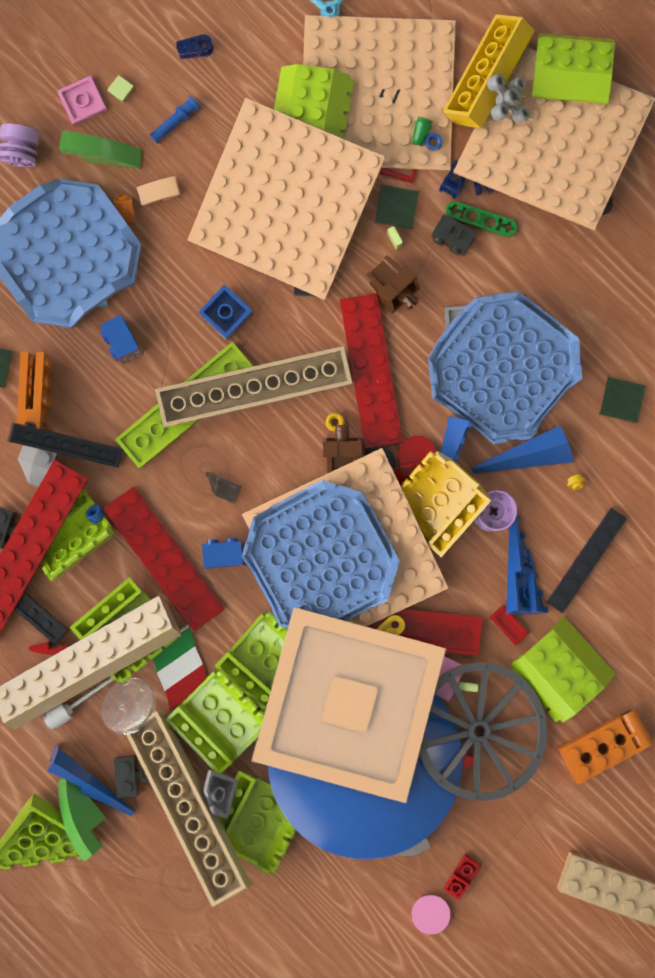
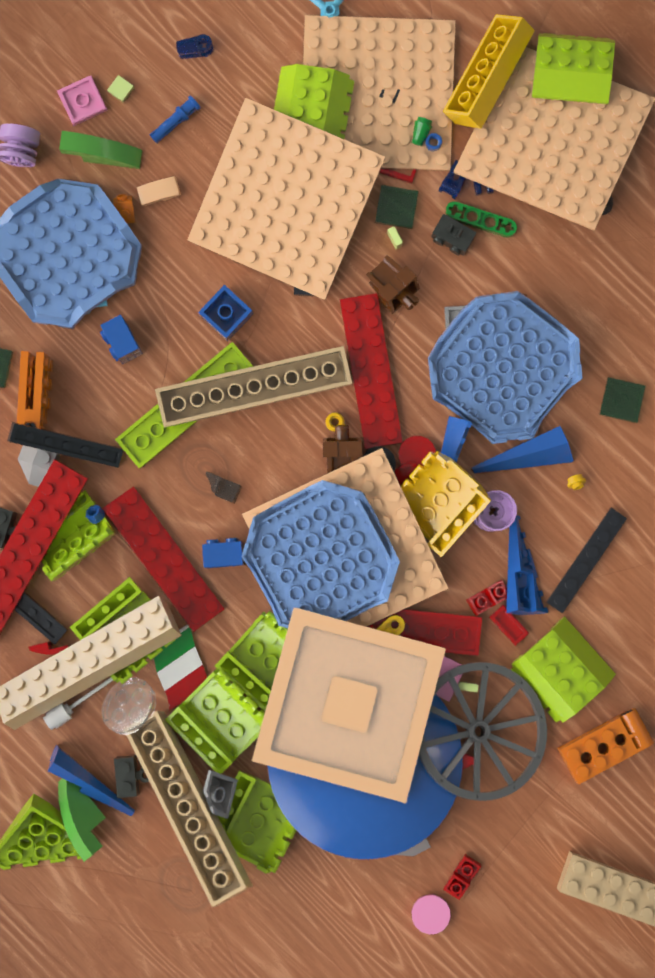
light grey gear [487,74,530,123] -> none
none -> red slope [466,579,507,616]

